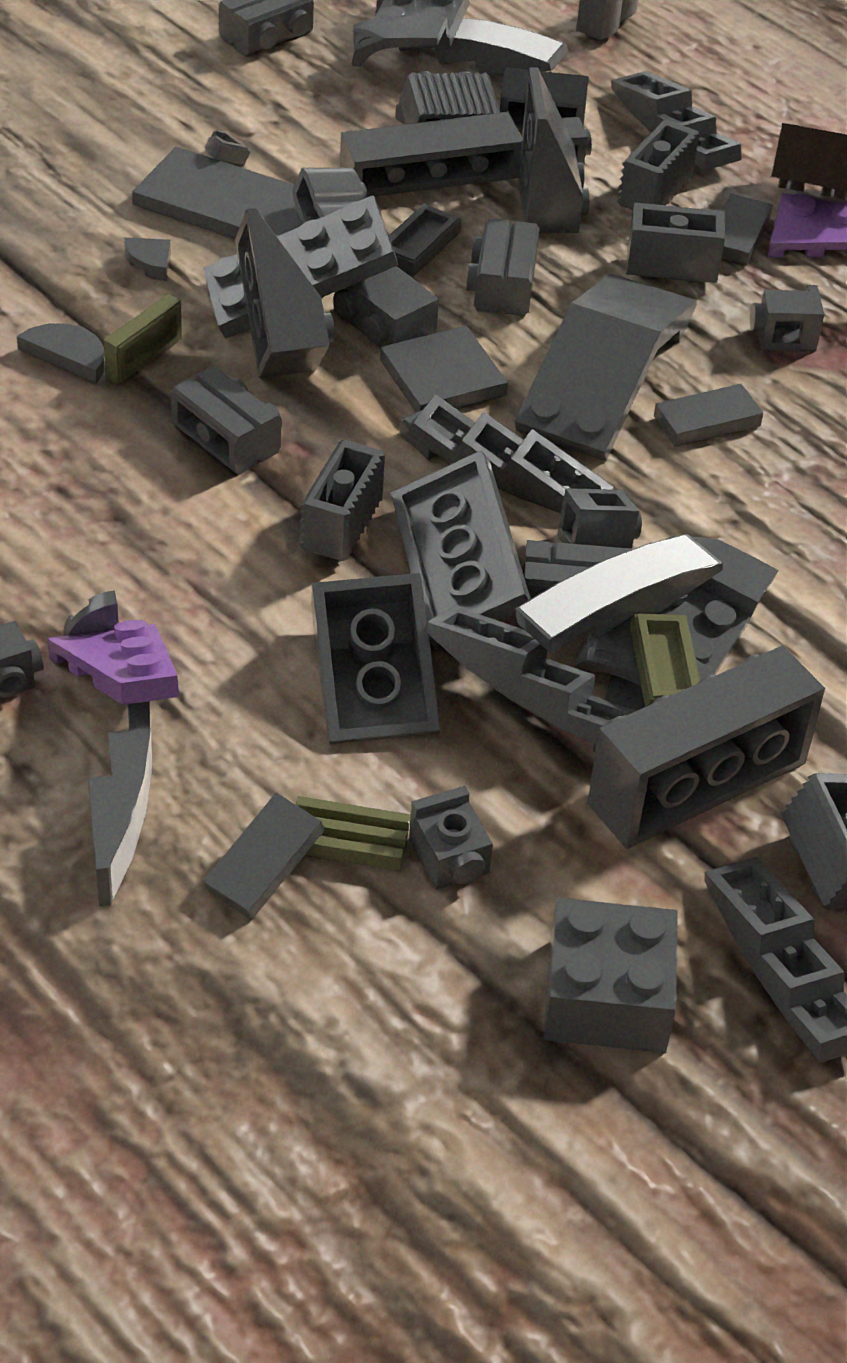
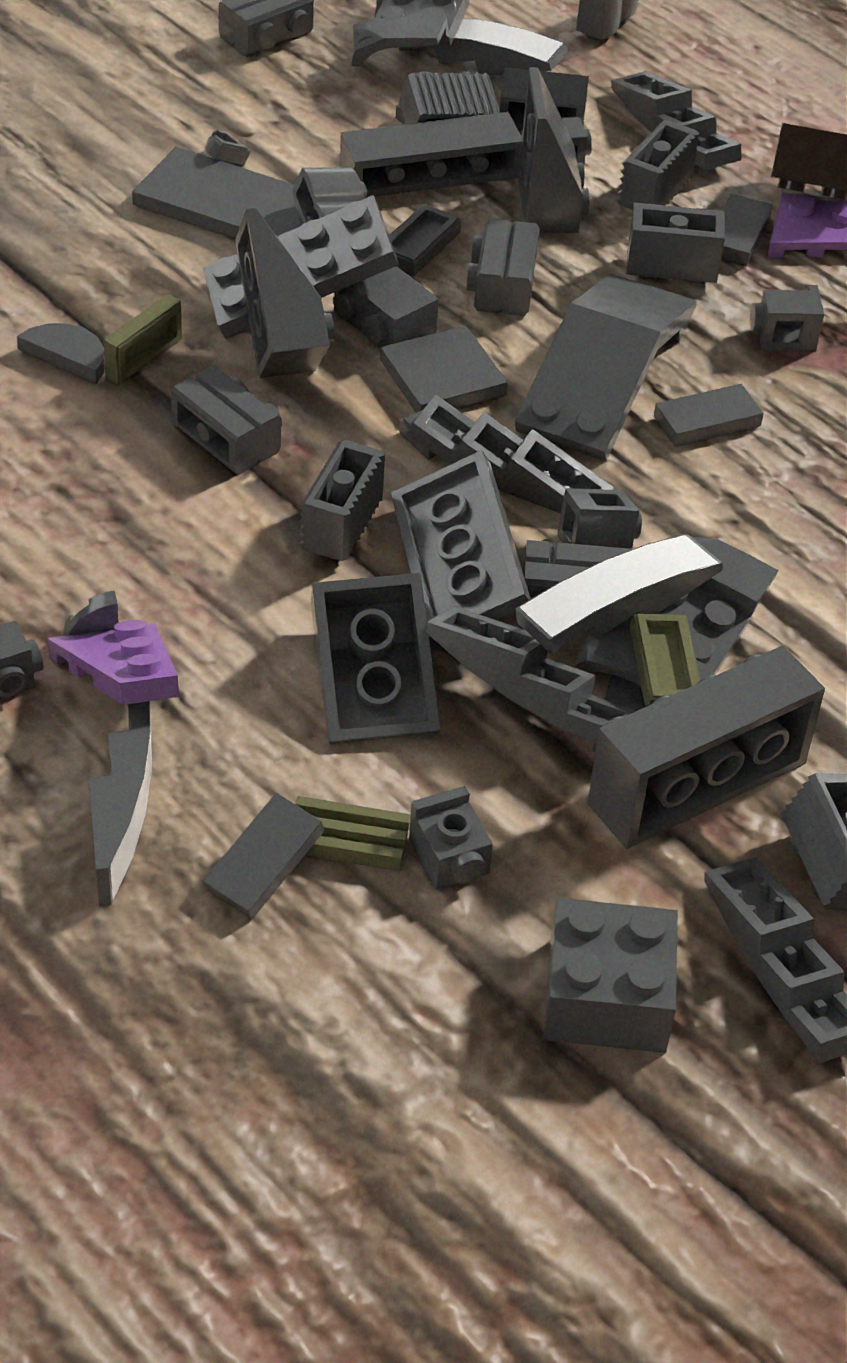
dark grey tile [124,237,171,281] -> none

